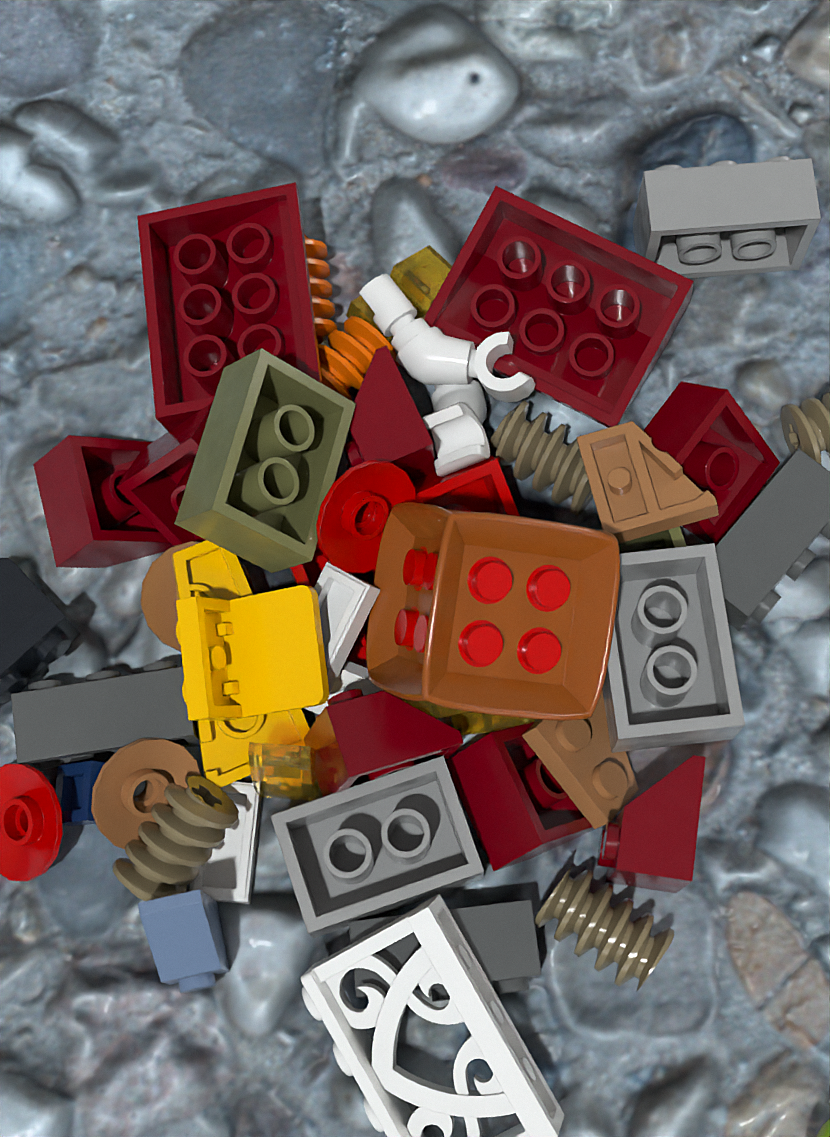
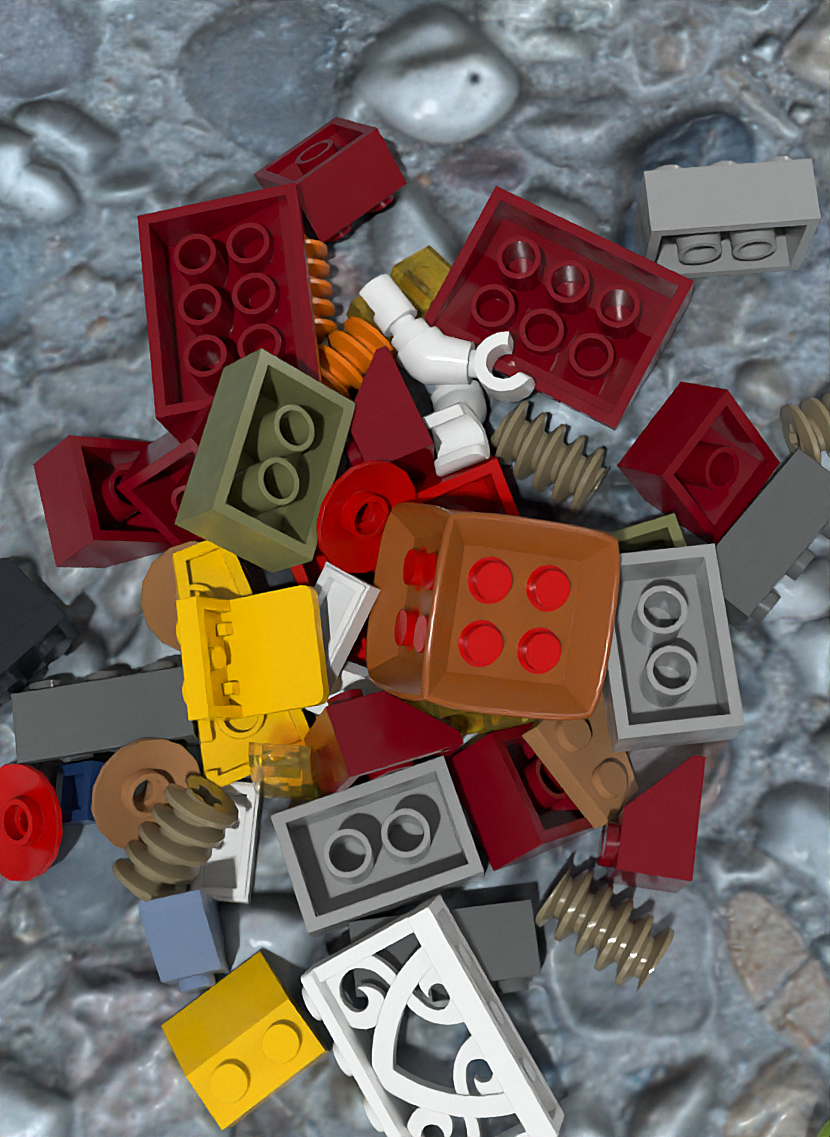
medium nougat wing [576,421,719,544] -> none
none -> yellow slope [161,951,330,1130]
none -> dark red slope [253,117,407,243]

